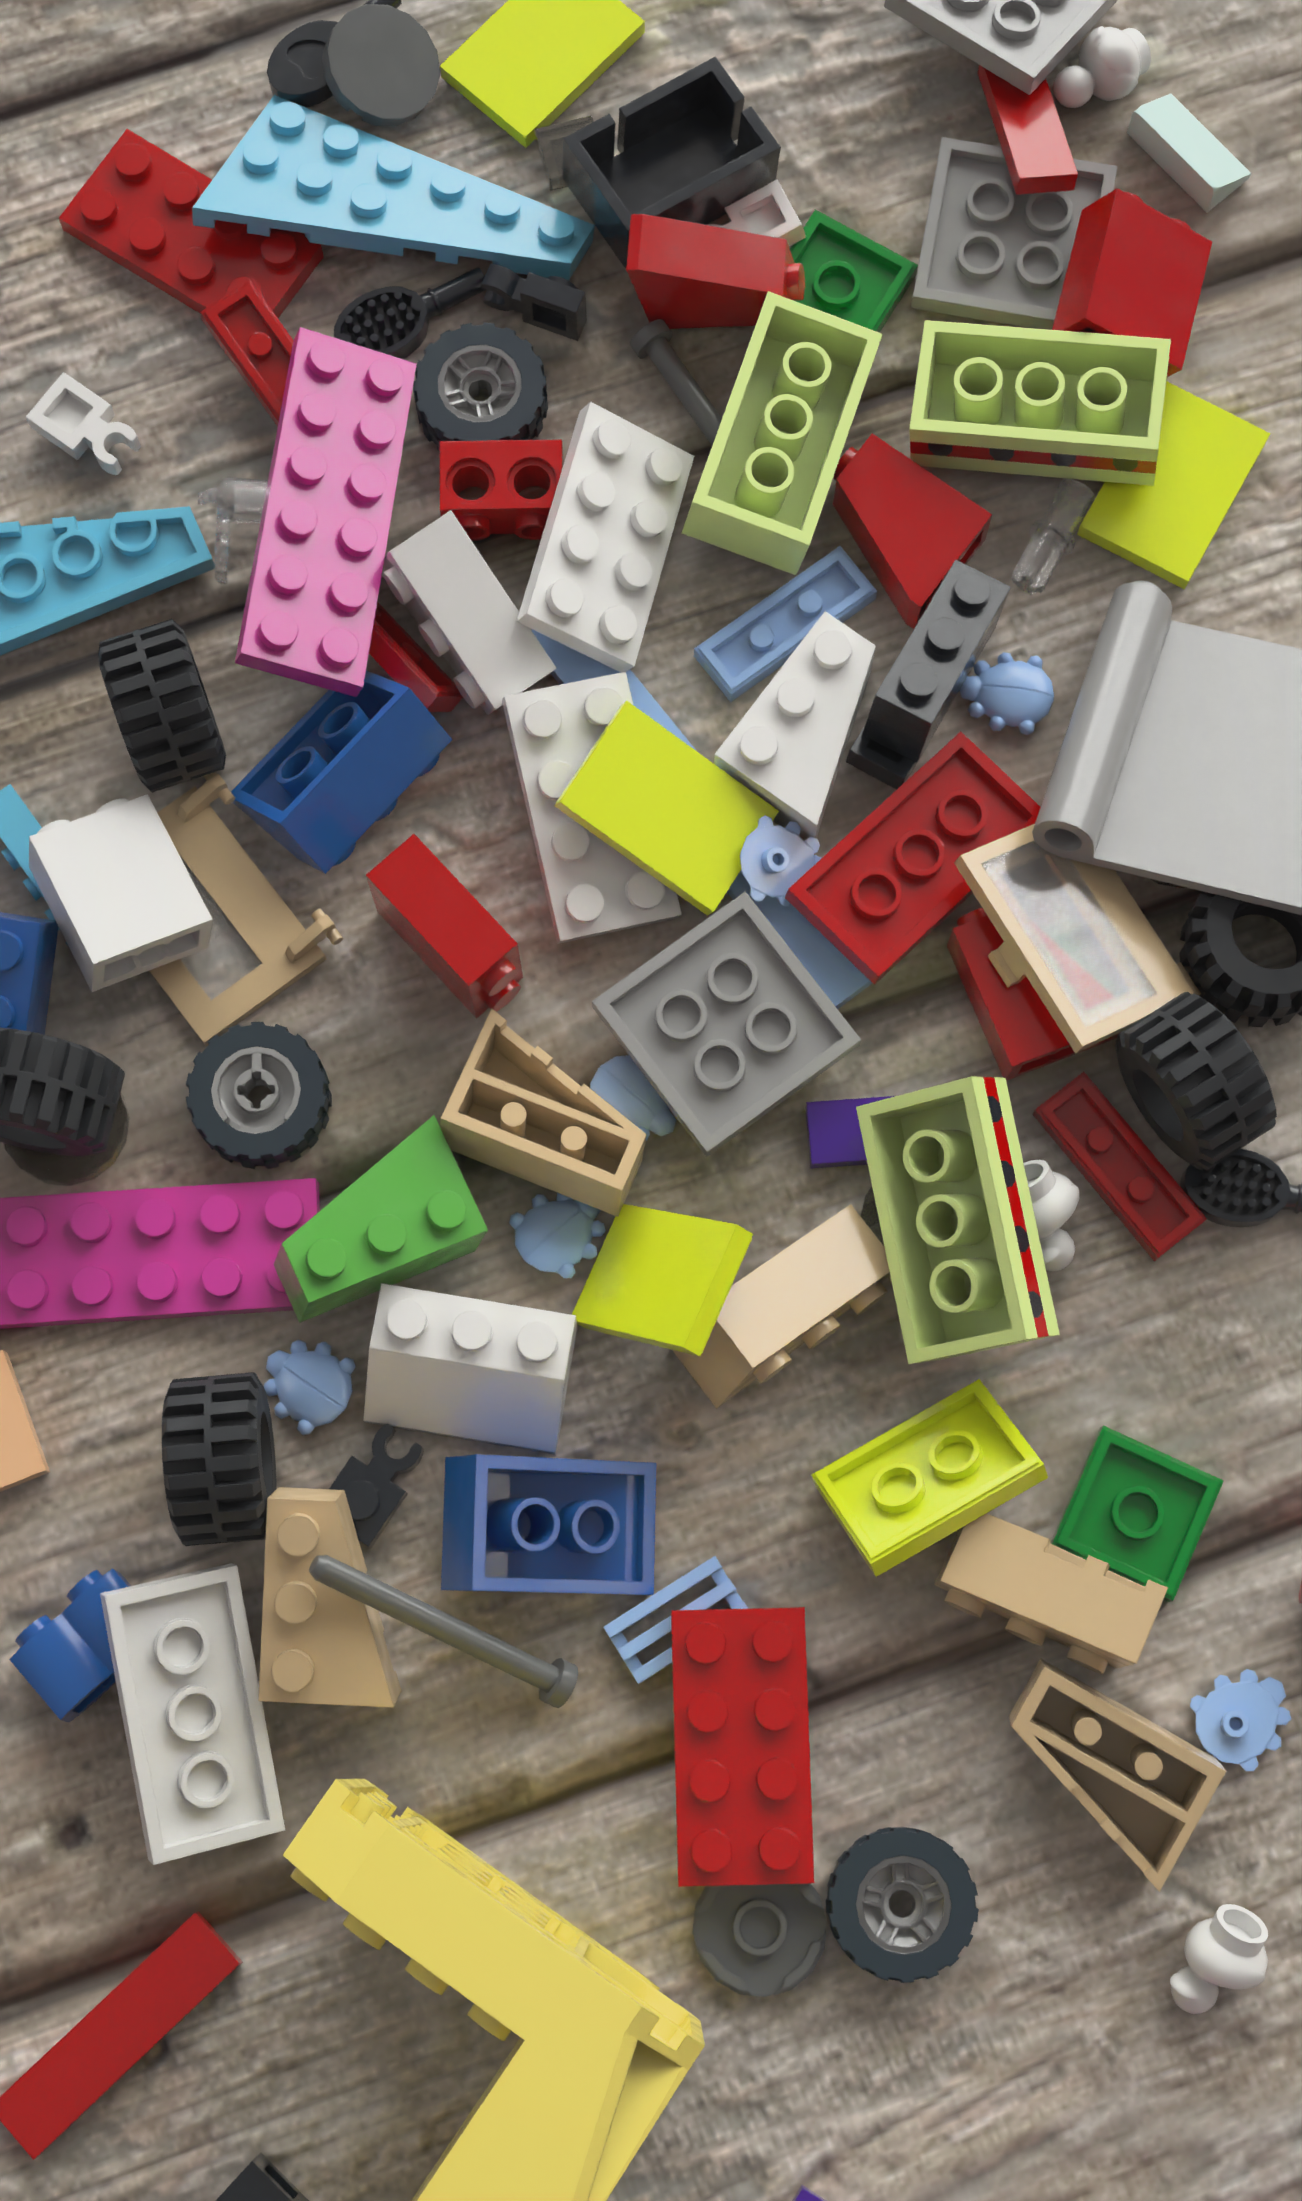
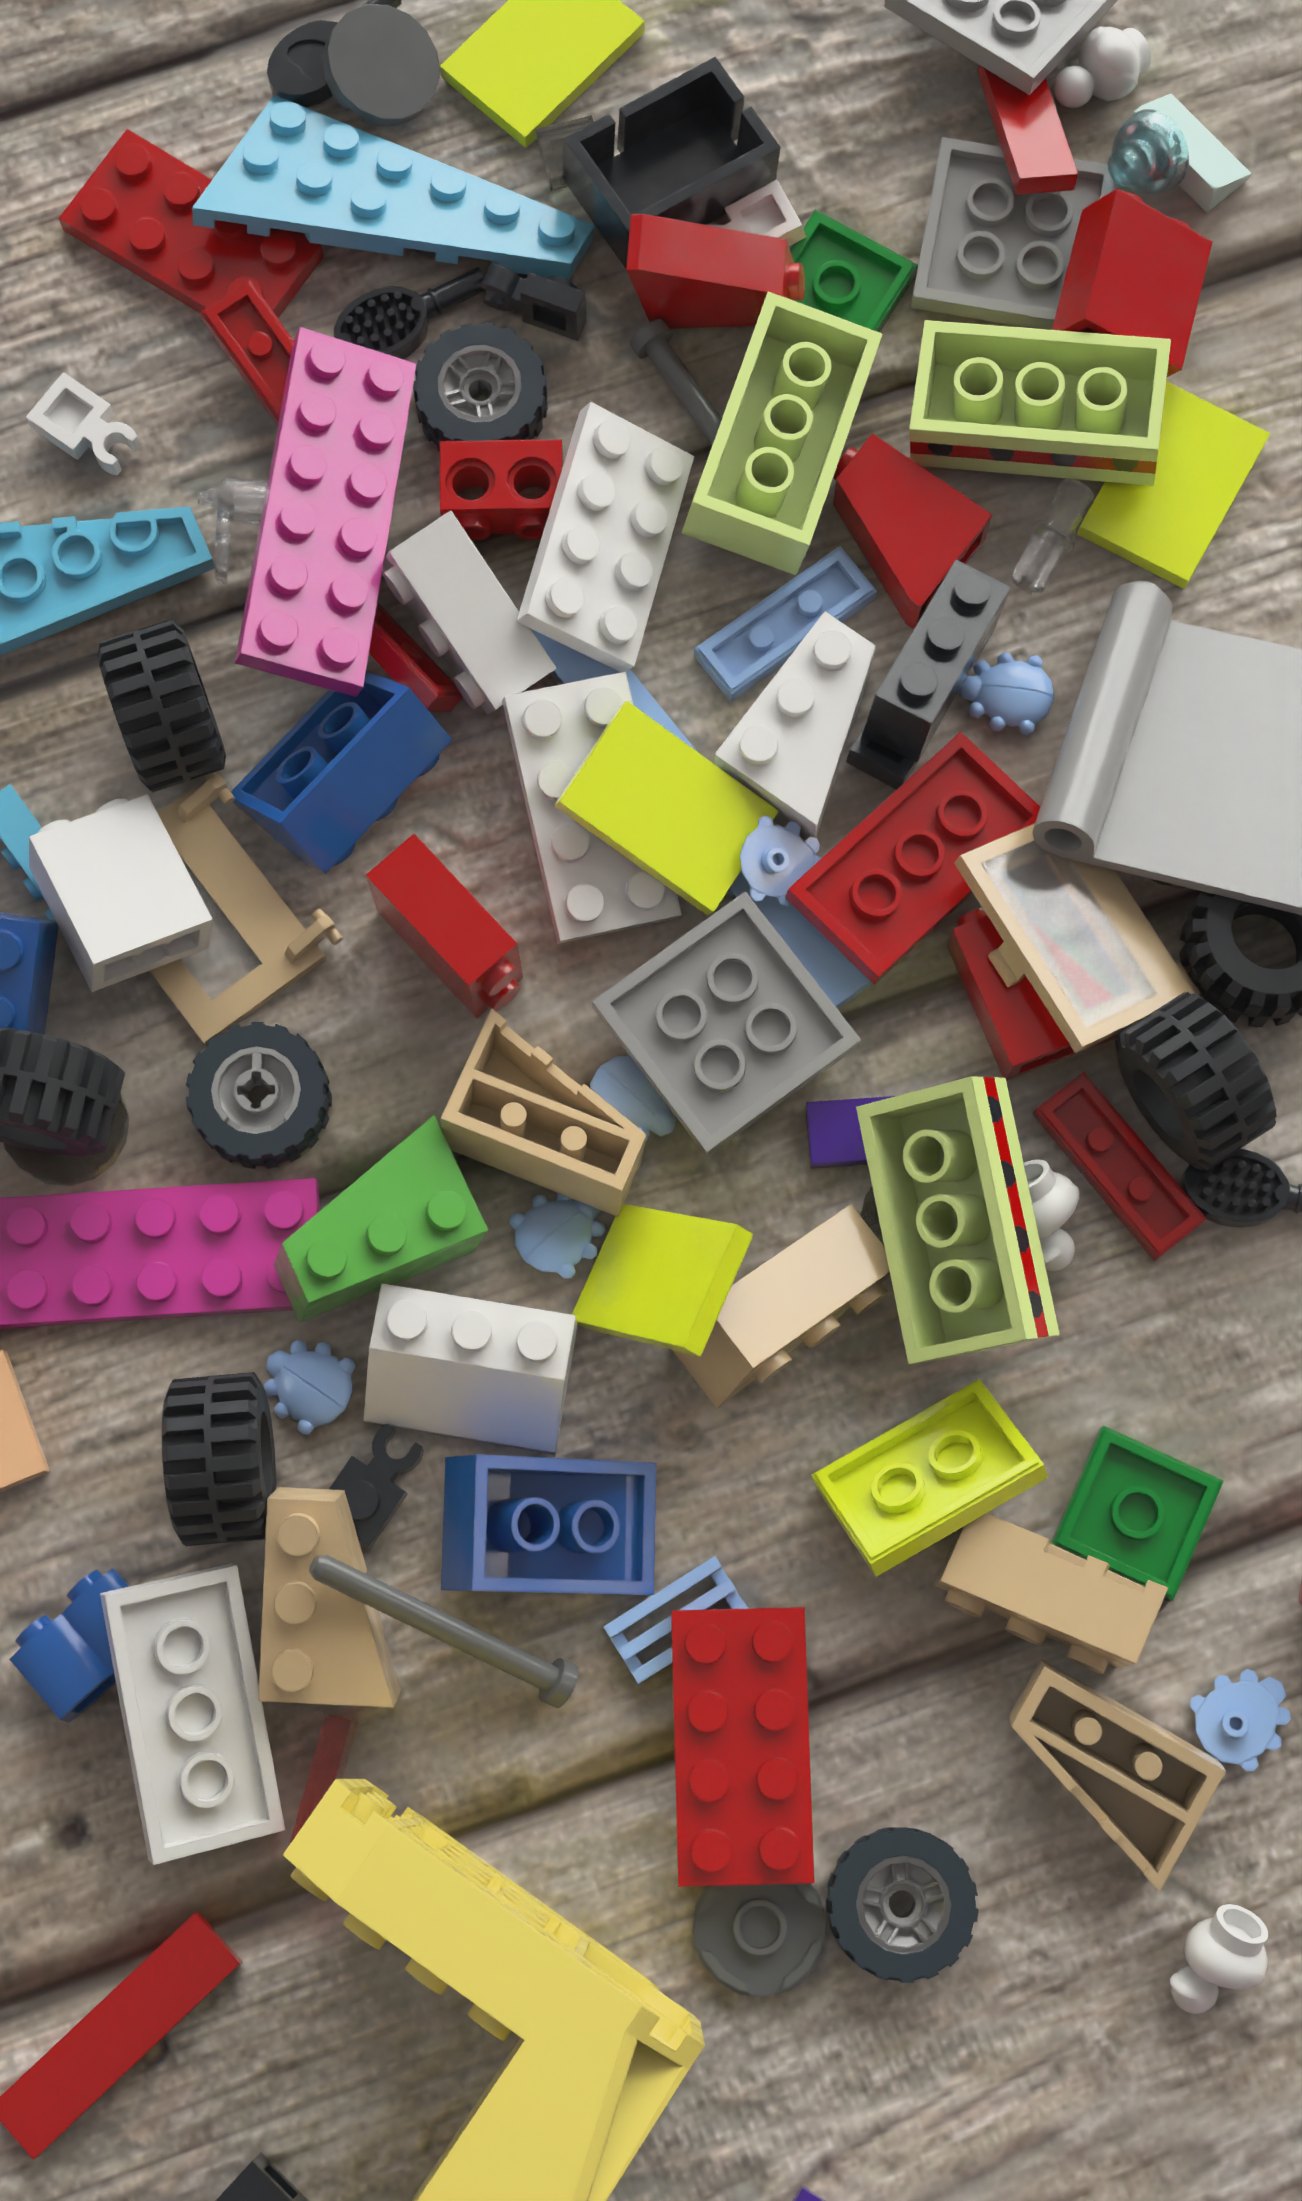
none -> clear red tile [289,1714,358,1845]
none -> clear light blue brick [1108,109,1189,194]

